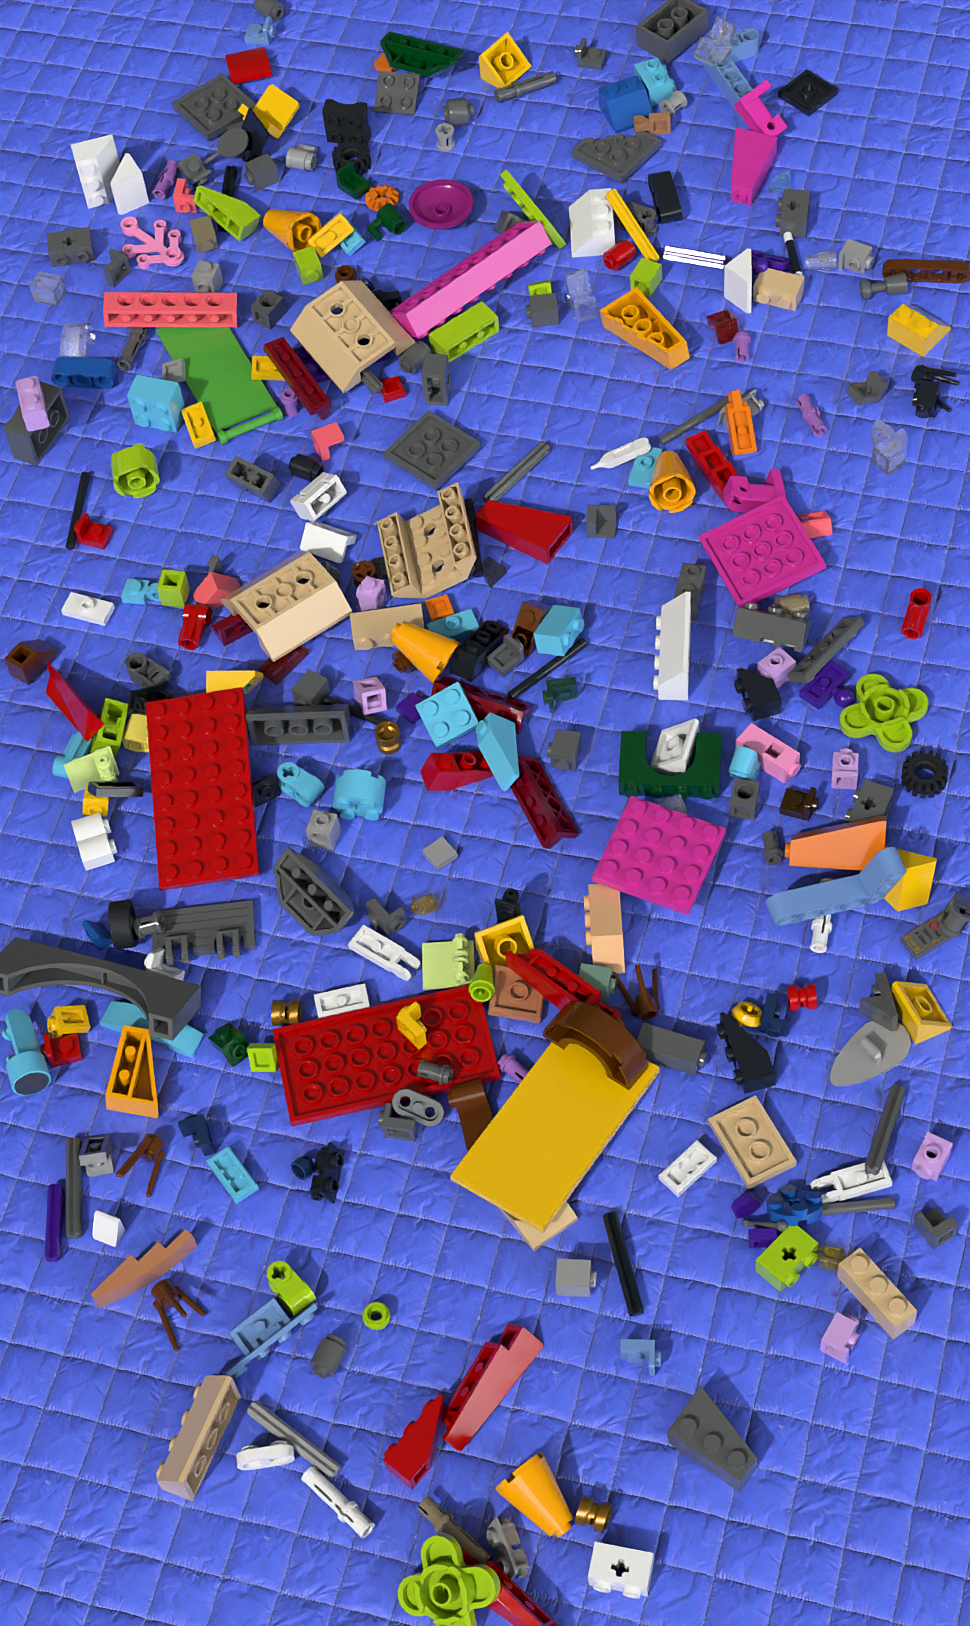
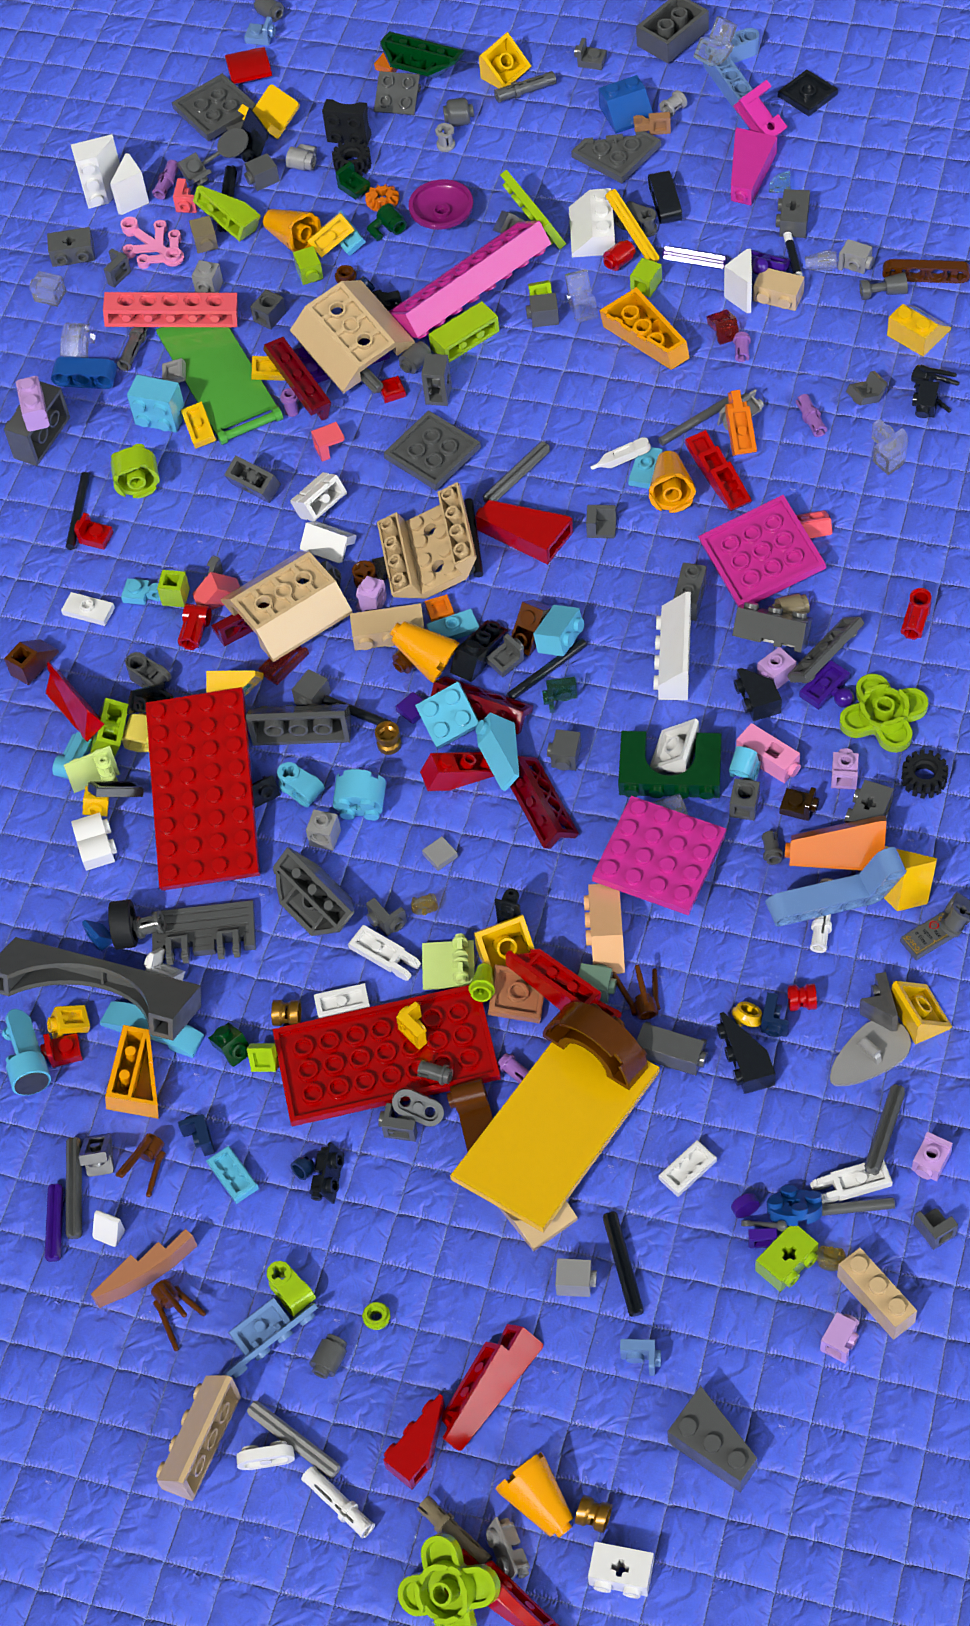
black brick [288,454,324,482] -> none
lavender brick [353,677,387,715] -> none
clear smoke tile [483,556,507,588] -> none
medium azure brick [634,57,675,107] -> none
tan plate [708,1095,797,1190] -> none
dark pink piece [723,469,787,513] -> none

